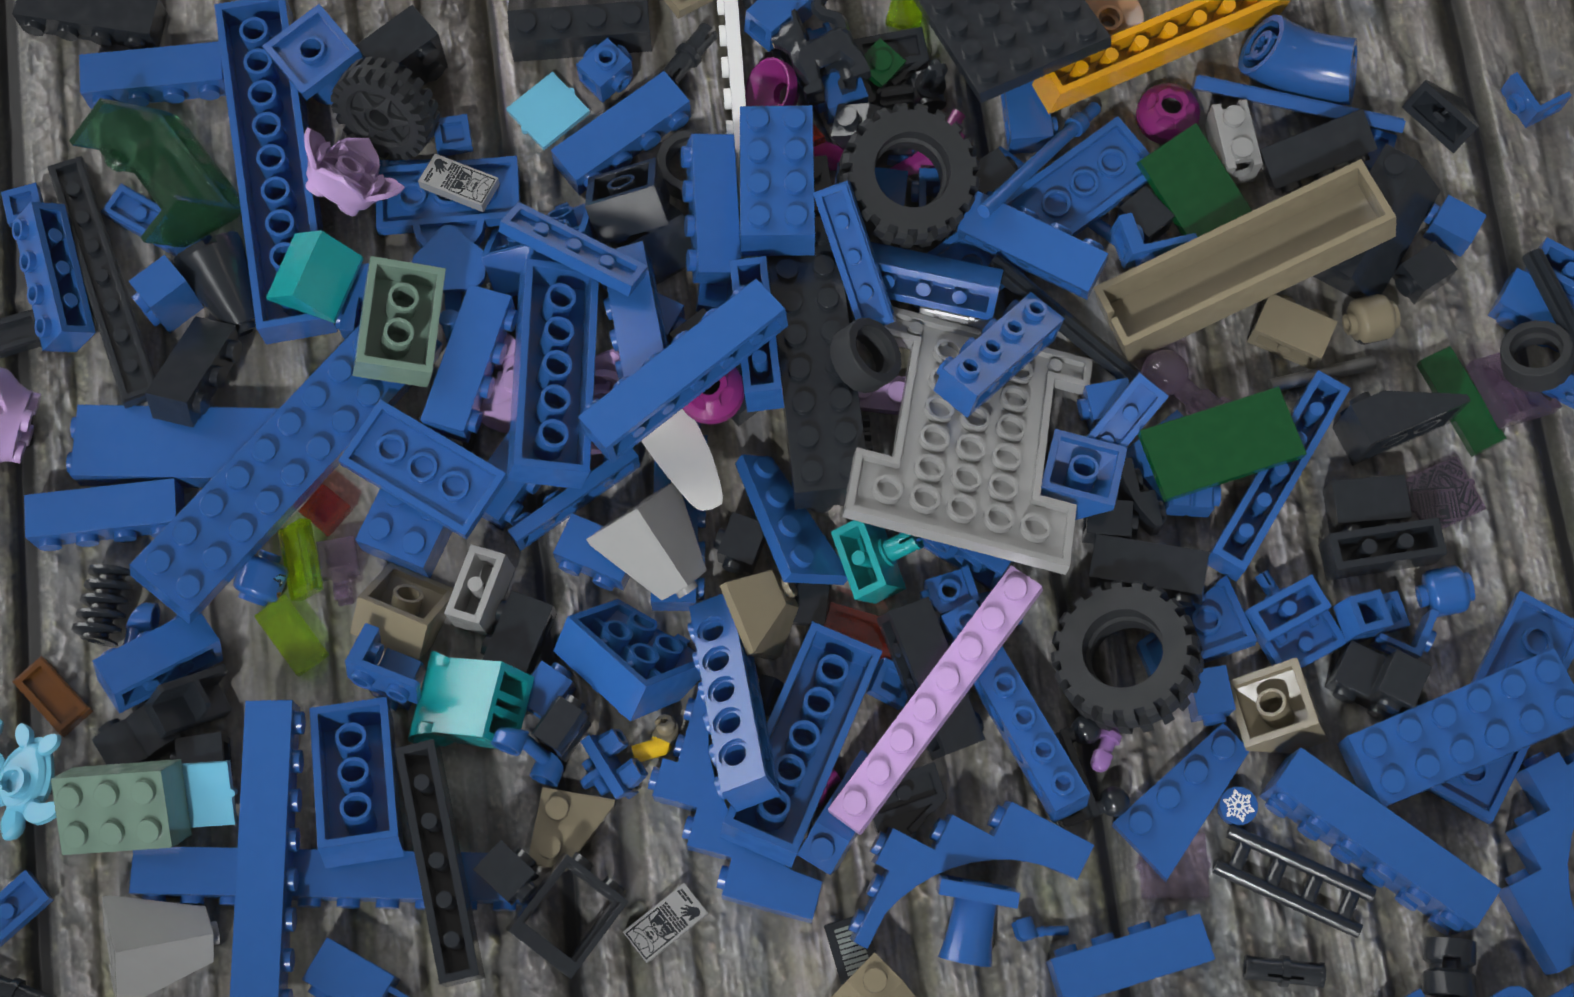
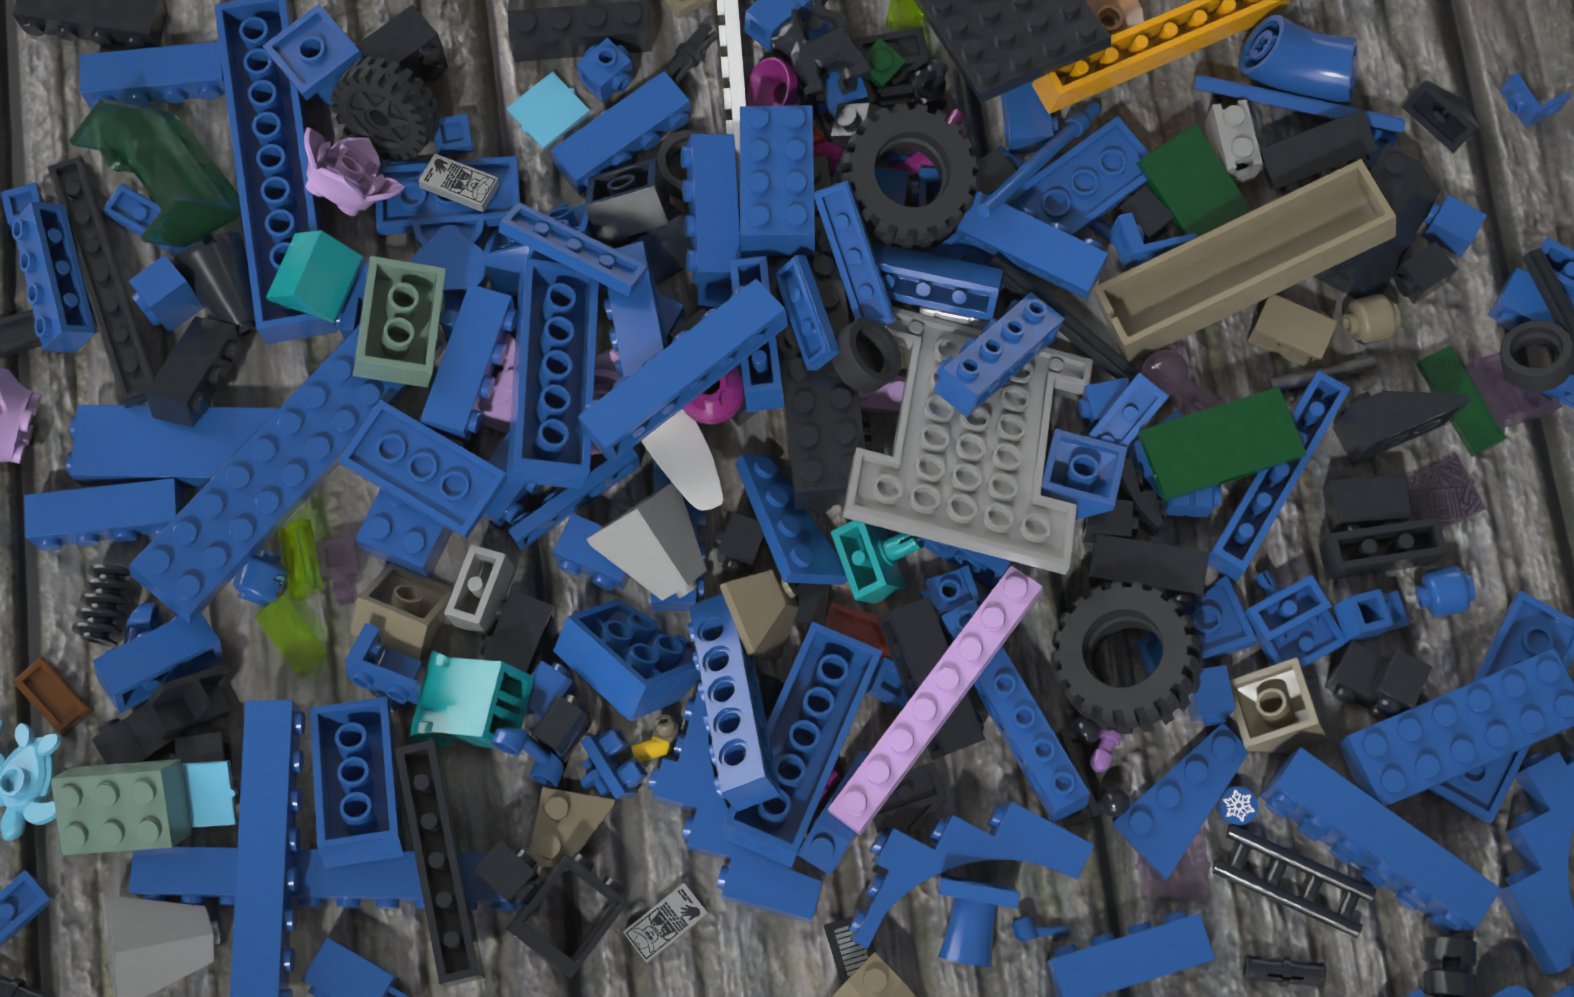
clear red plate [298,484,353,537] -> none
magenta piece [1136,83,1200,145] -> none
blue bracket [1369,609,1439,659] -> none
none -> blue tile [774,255,840,371]

